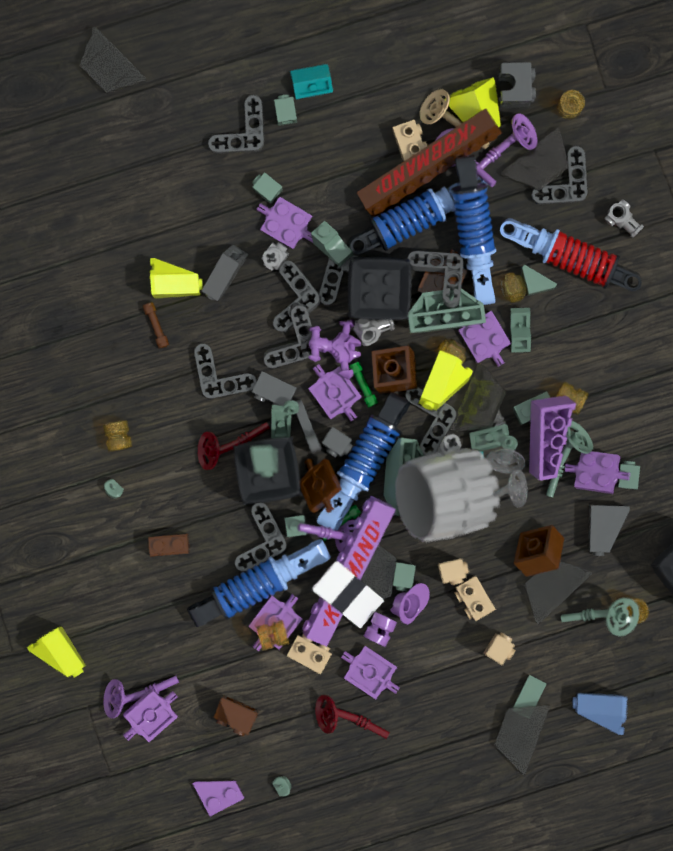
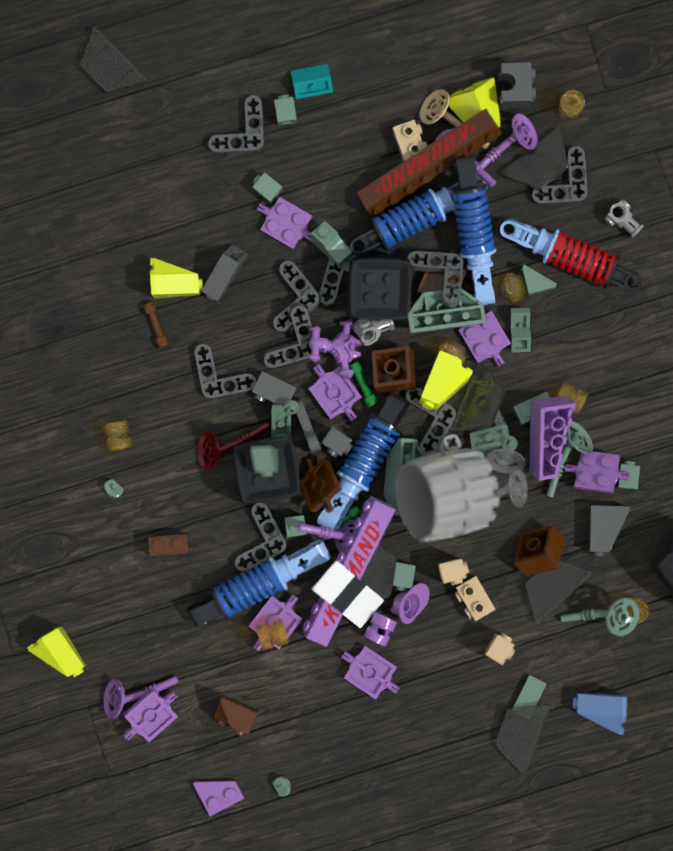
light grey connector [262,242,289,271] -> none
tan brick [287,634,332,674] -> none
dark red dish [315,695,390,739] -> none

